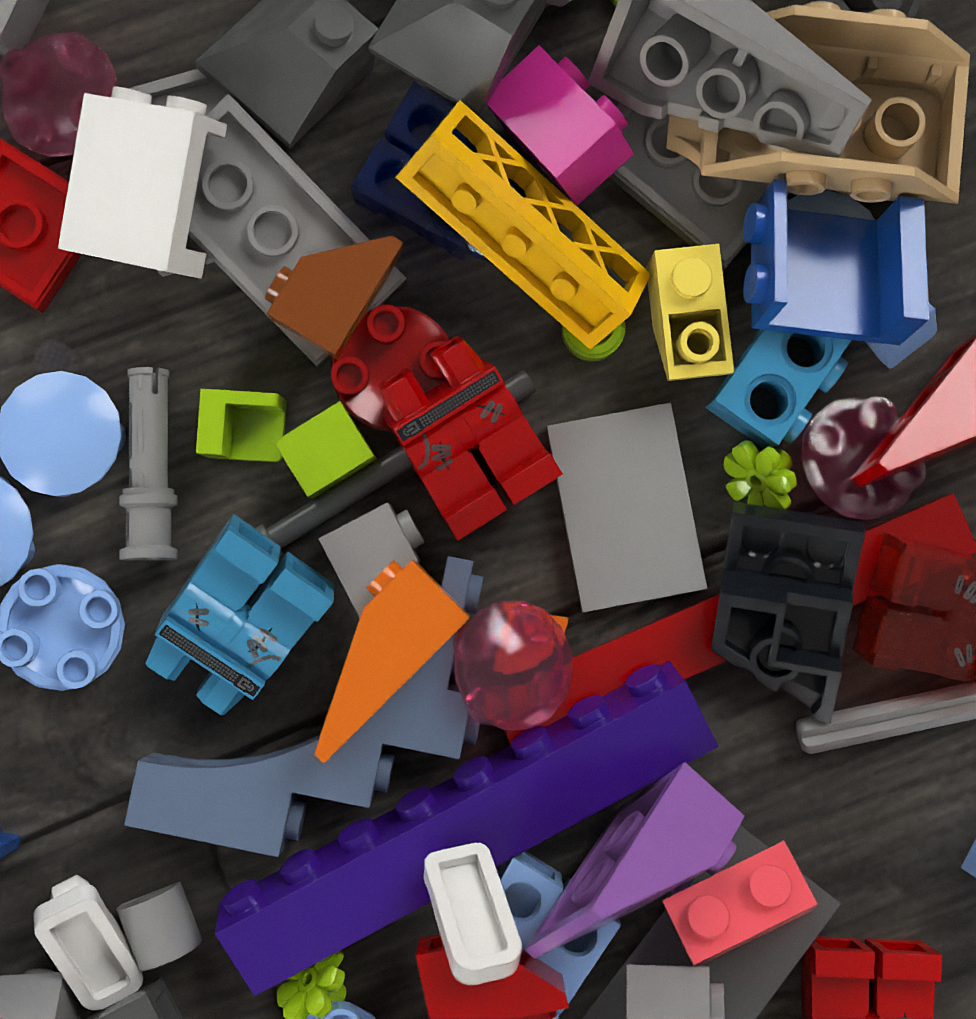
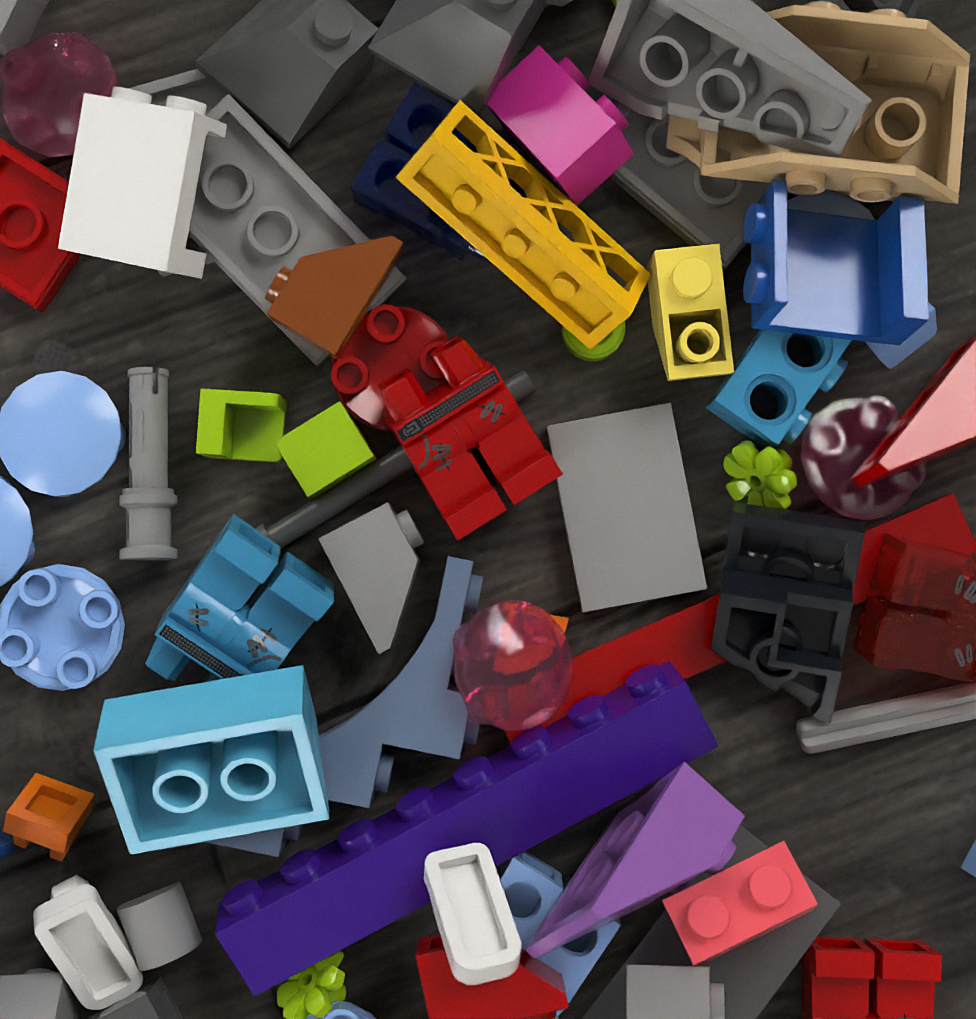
orange slope [314,560,470,764] -> none
none -> orange tile [3,773,95,862]
none -> medium azure slope [93,665,329,855]

